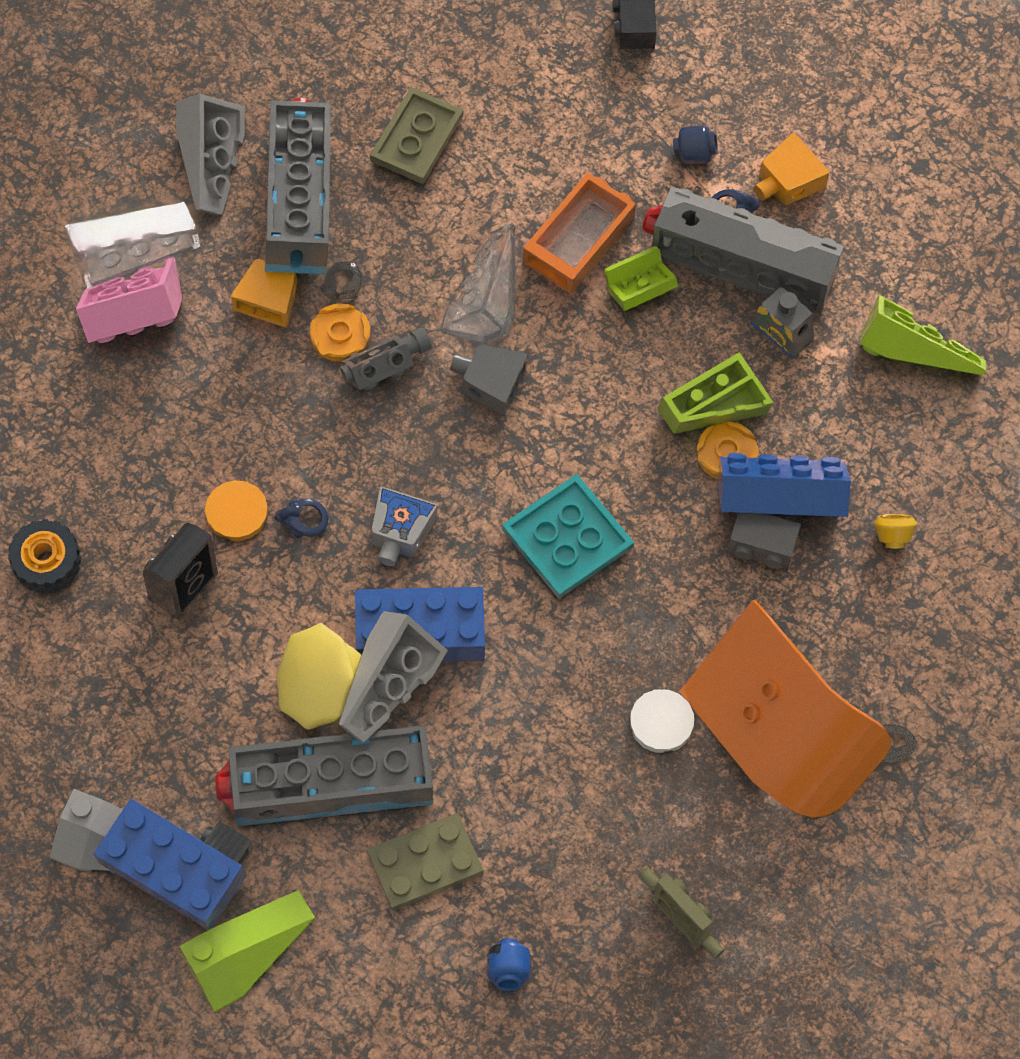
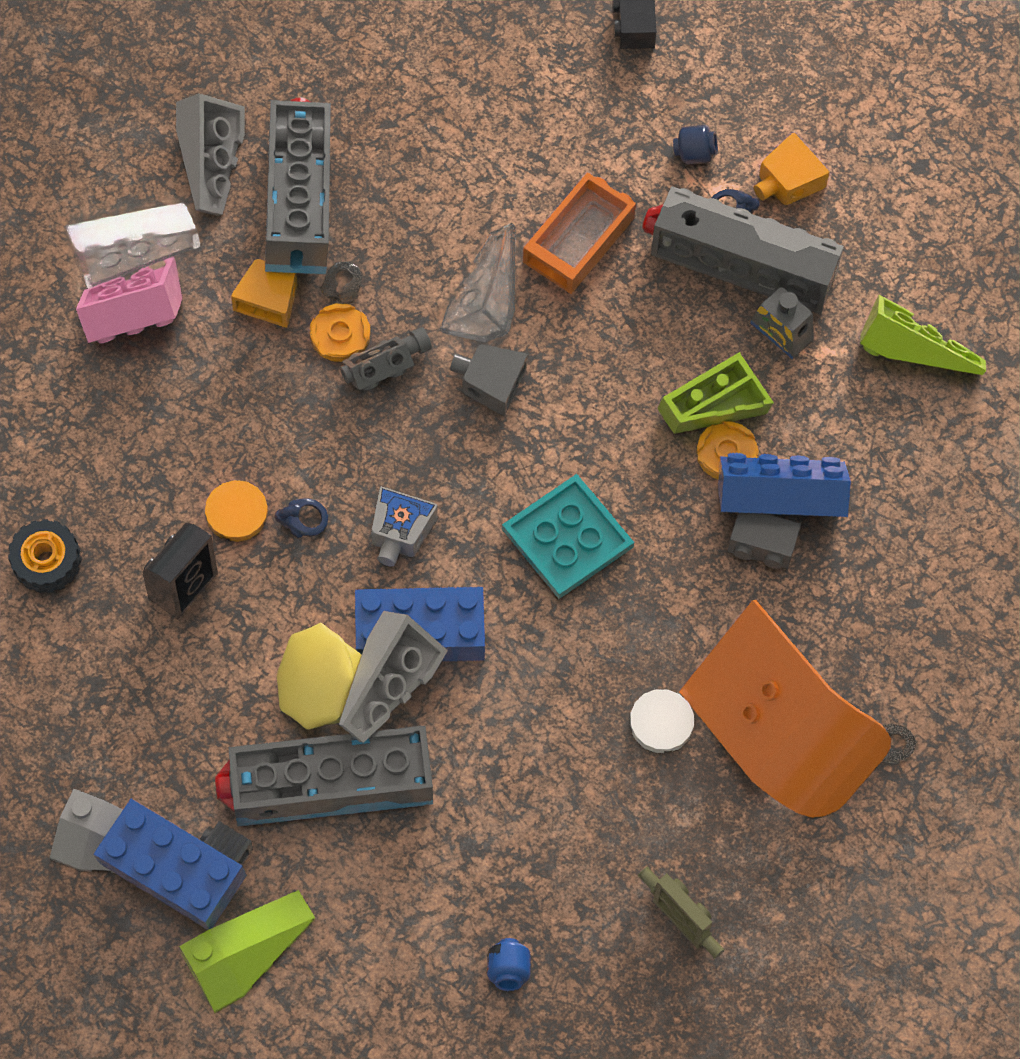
olive plate [367,813,484,911] -> none
olive plate [370,87,463,184] -> none
lime bracket [604,246,678,311] -> none
yellow cone [874,514,917,549] -> none

